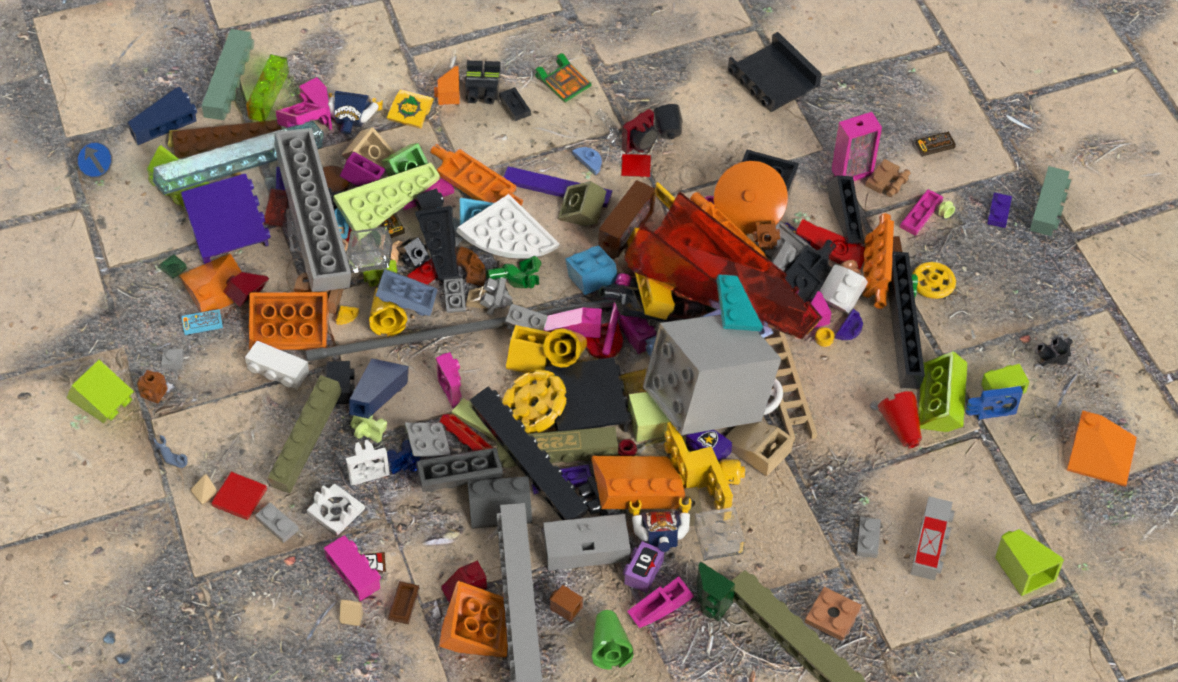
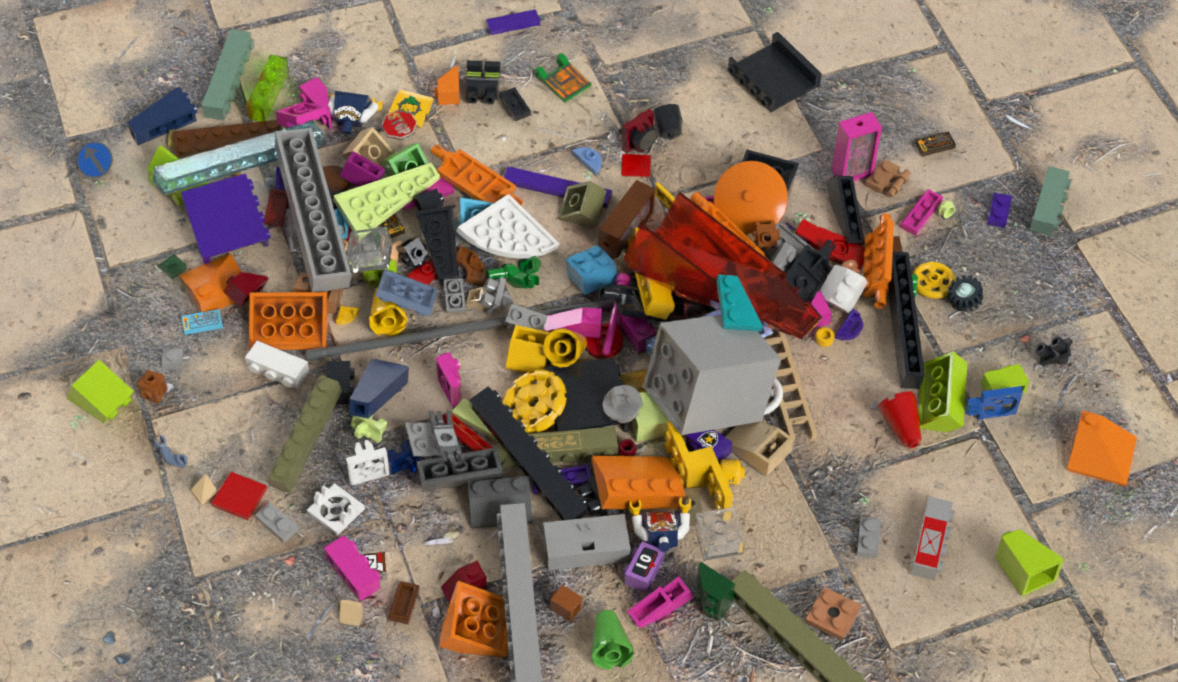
none -> piece [380,109,419,140]
none -> dark grey piece [429,410,465,465]
none -> dark purple tile [486,9,540,35]
none -> light grey tile [603,385,643,423]
none -> black wheel [948,275,984,312]

